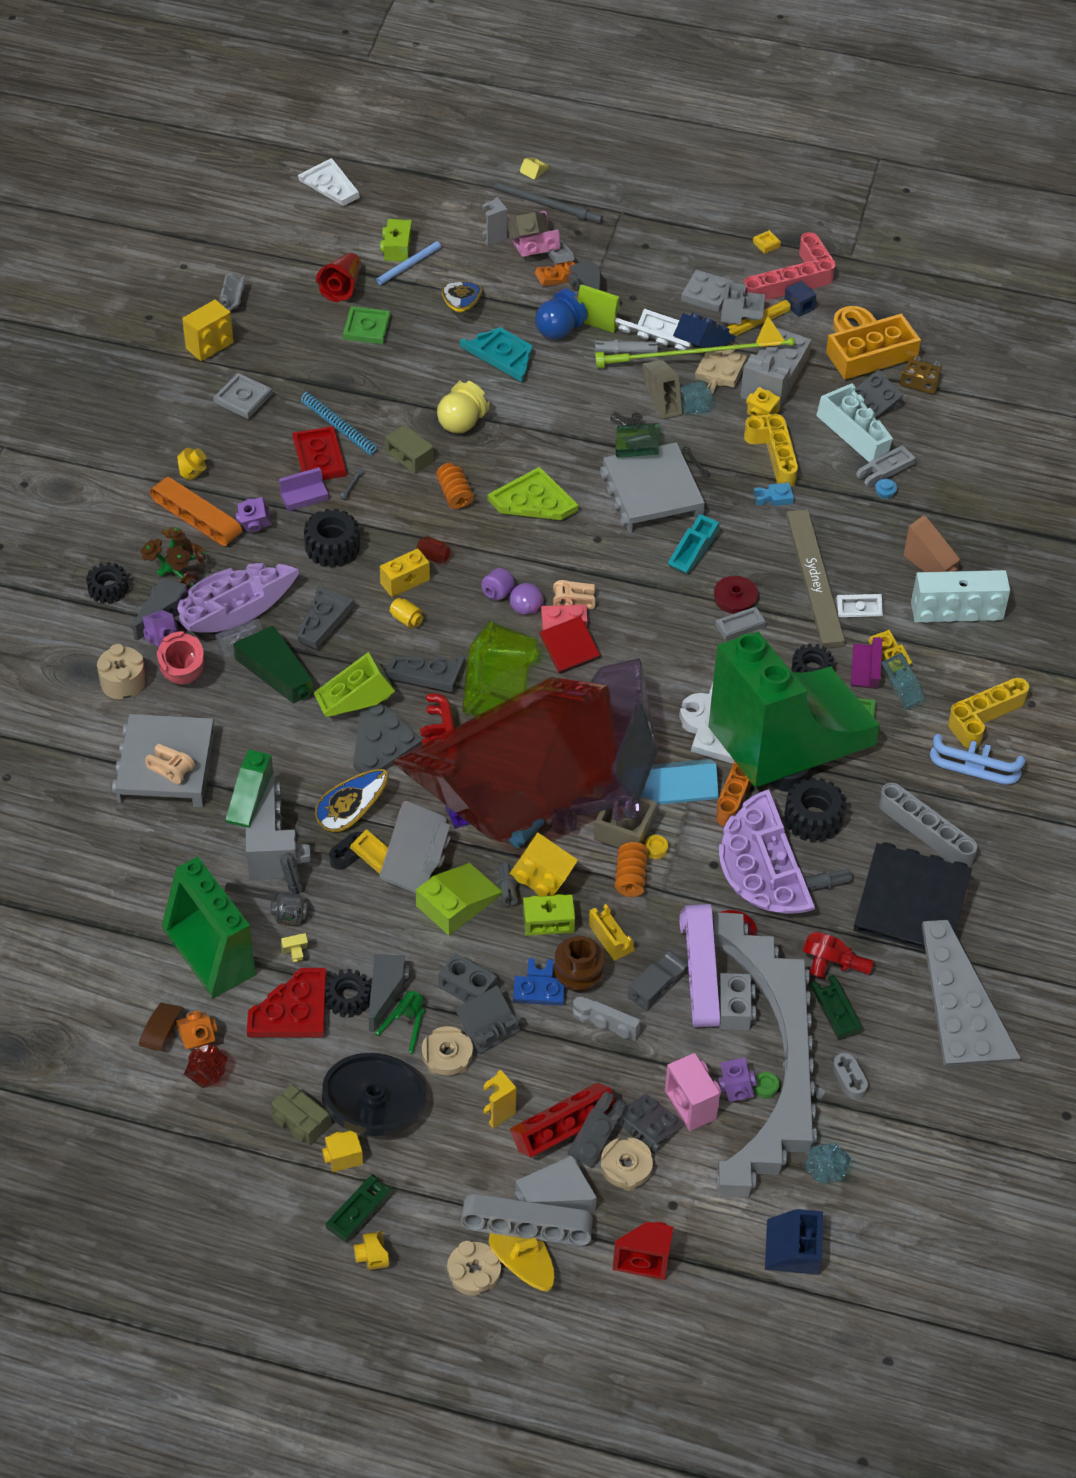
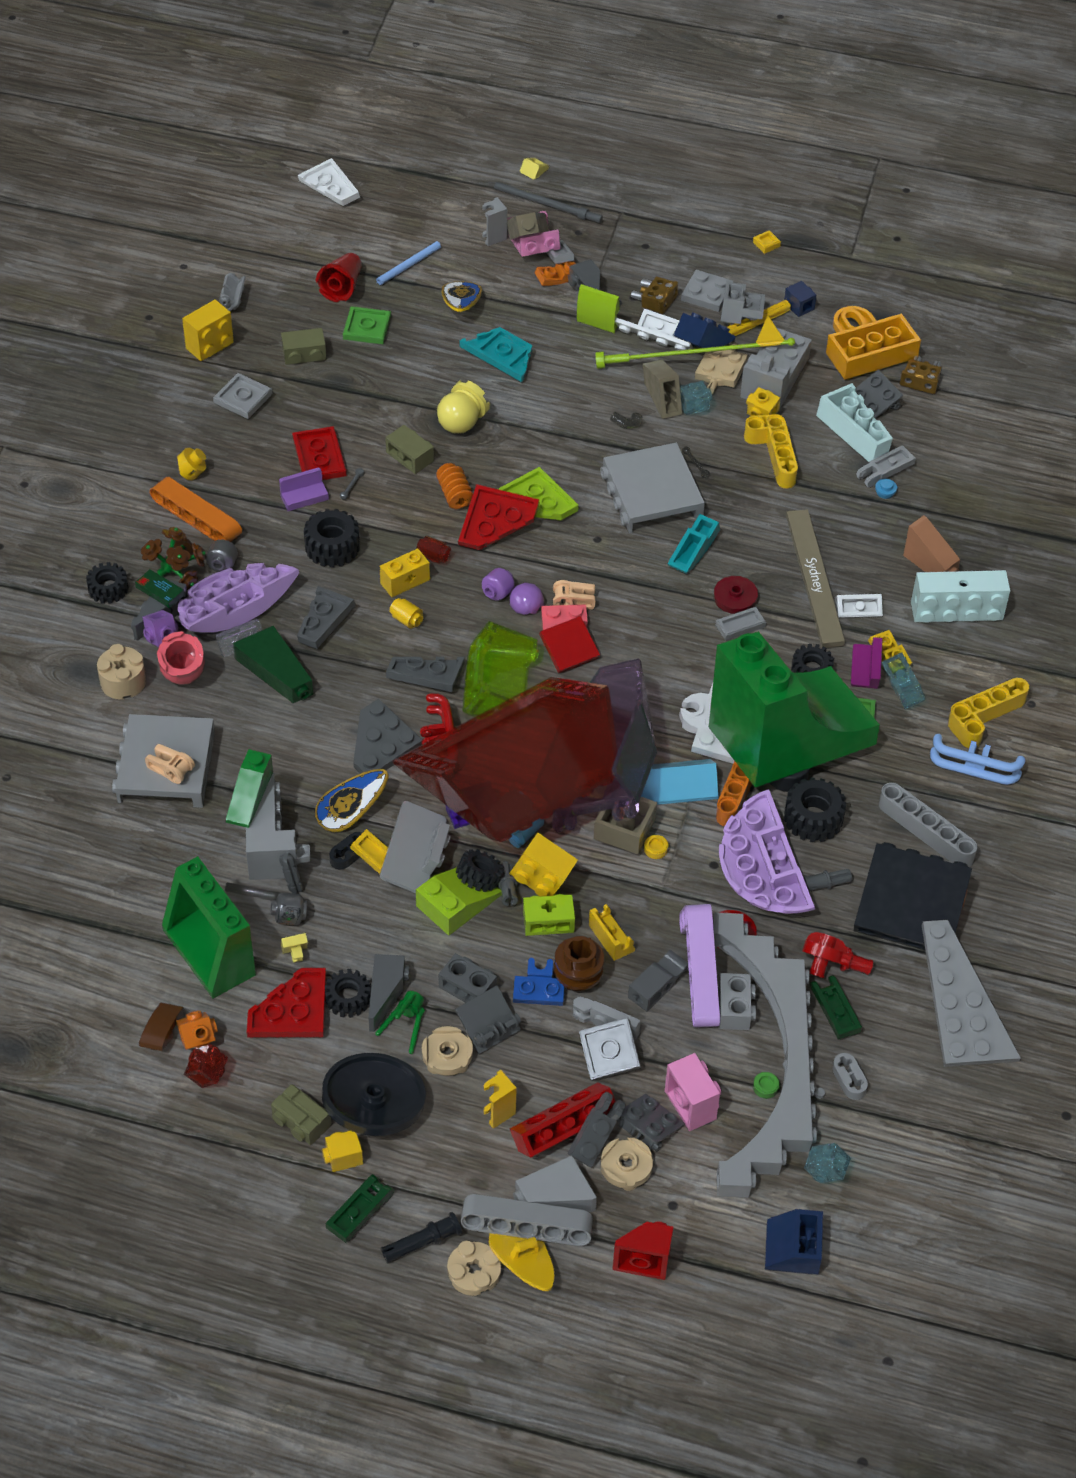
medium lavender brick [236,497,272,532] -> none
medium azure piece [301,392,377,456] -> none
lime slope [313,652,395,717] -> none
yellow piece [353,1231,389,1271] -> none
lime brick [380,219,412,262] -> none
blue tile [535,288,587,340] -> none
light grey pin [595,339,658,355] -> none
orange piece [614,842,648,897] -> none
clear green tile [615,423,660,458] -> none
medium lavender brick [718,1057,757,1102] -> none
coral beam [743,232,835,301] -> none
dark azure plate [754,483,794,506] -> none
none -> dark green tile [135,569,184,608]
none -> flat silver head [206,539,238,572]
none -> olive brick [281,328,326,365]
none -> black pin [380,1212,462,1264]
none -> black tyre [456,849,503,892]
none -> red plate [458,484,540,550]
none -> tile [579,1018,641,1081]
none -> pearl gold piece [631,276,678,314]

